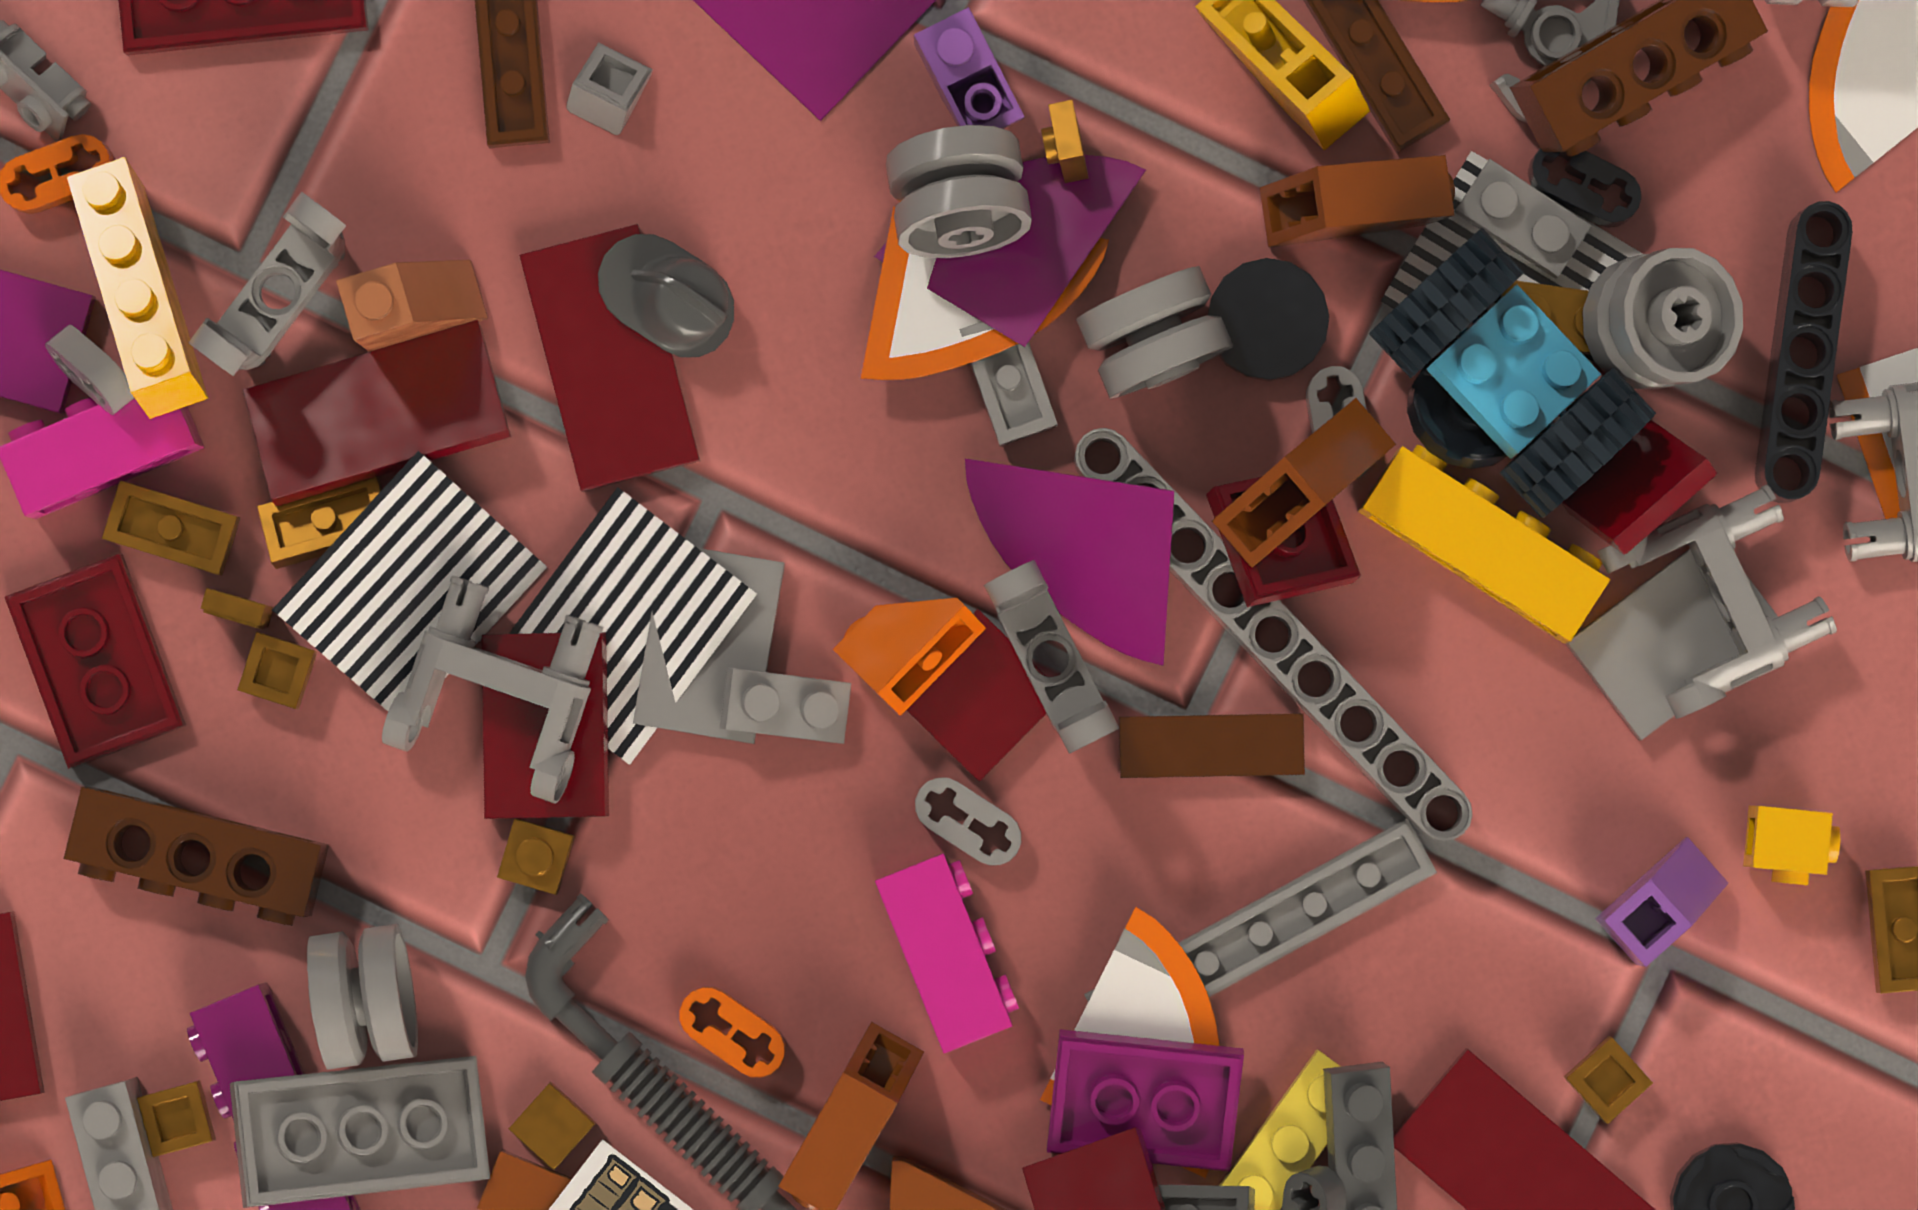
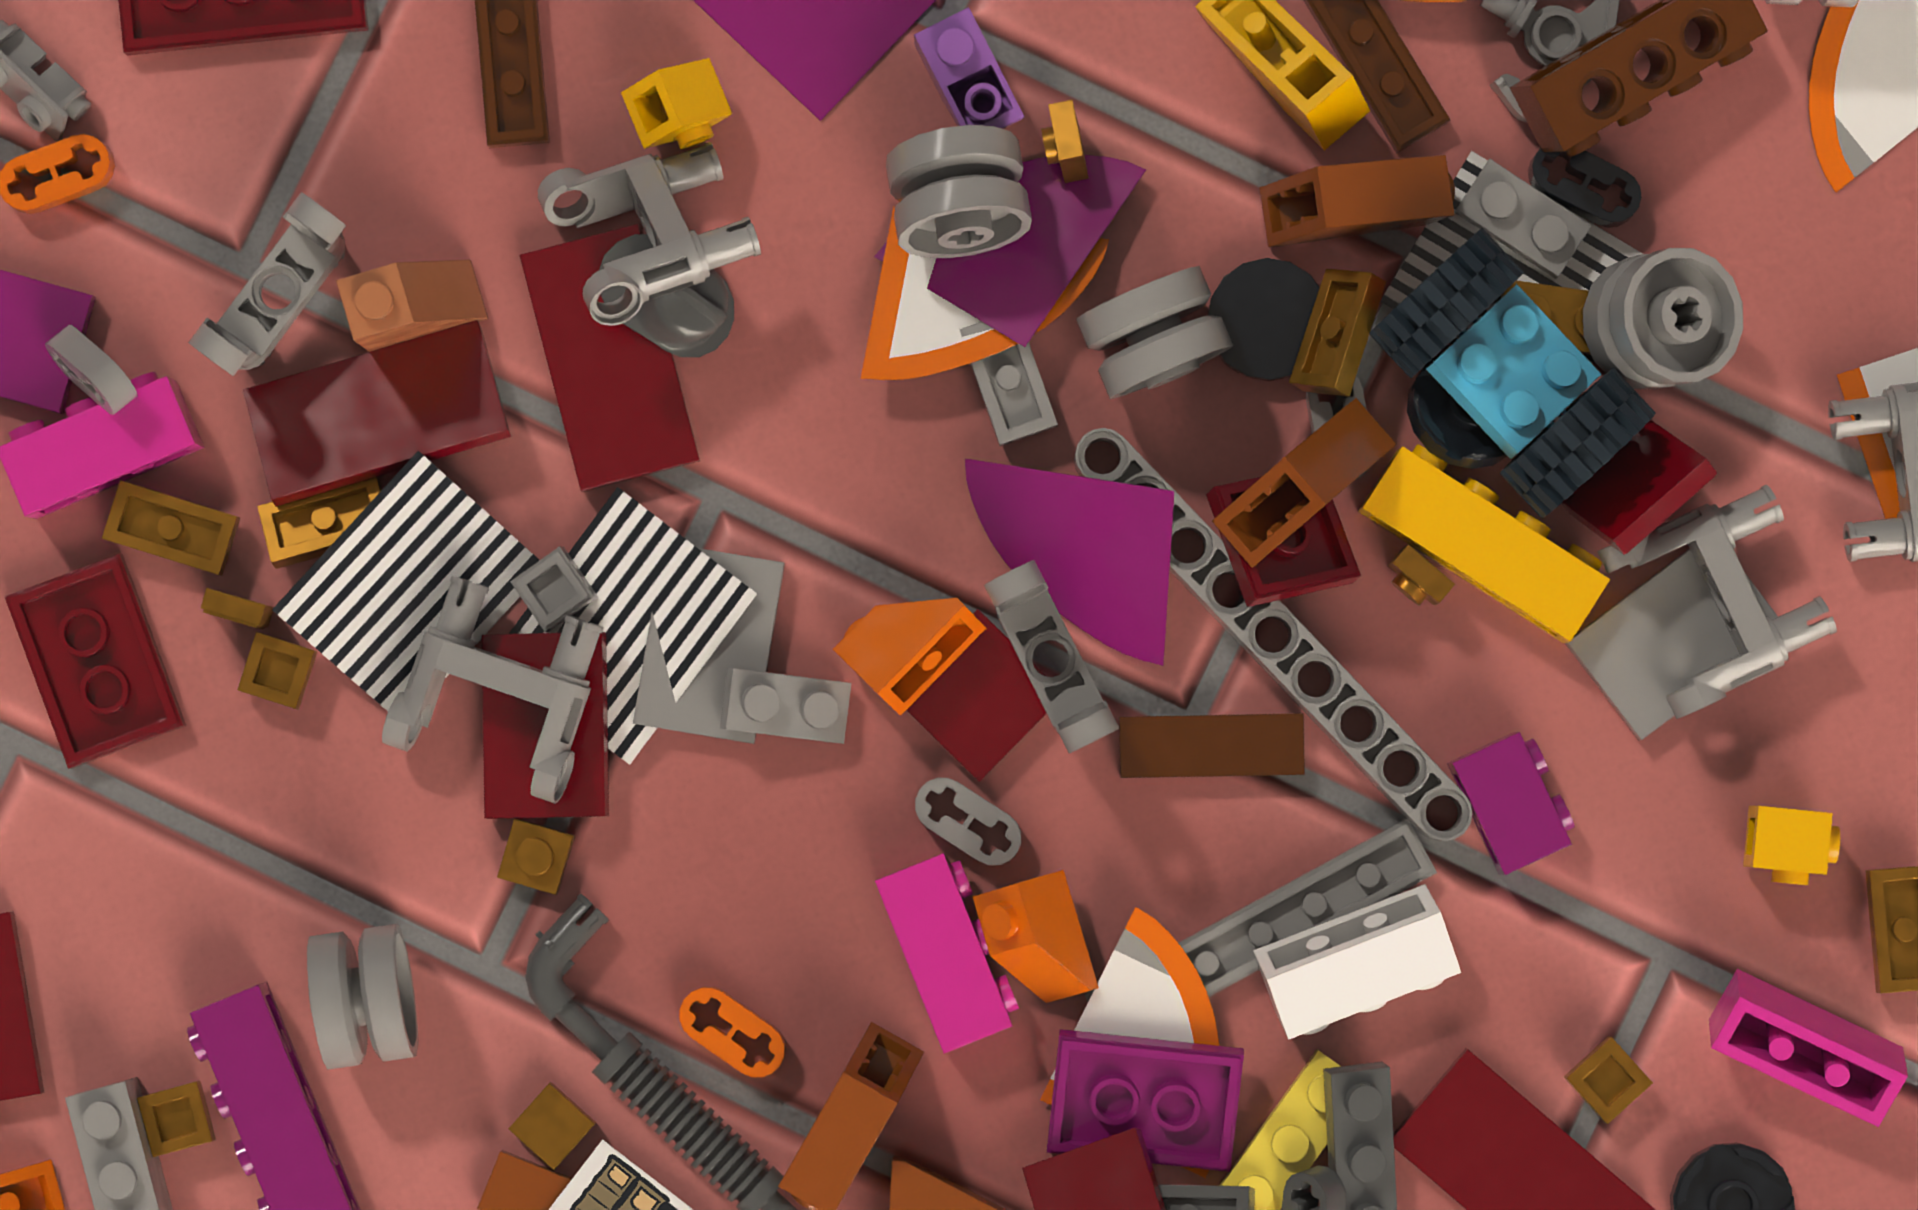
reddish brown brick [63,787,329,926] -> none
brick [67,157,208,419] -> none
light grey tile [230,1056,490,1208] -> none
light grey slope [566,42,653,135] -> none
medium lavender slope [1595,837,1728,967] -> none
black beam [1755,201,1853,503] -> none
none -> light grey tile [510,546,598,632]
none -> light grey connector [538,142,761,326]
none -> yellow brick [621,58,732,149]
none -> orange slope [973,870,1099,1003]
none -> white brick [1253,884,1461,1040]
none -> pearl gold plate [1289,268,1386,397]
none -> pearl gold plate [1387,544,1456,605]
none -> magenta brick [1447,732,1575,875]
none -> dark pink brick [1709,969,1908,1127]

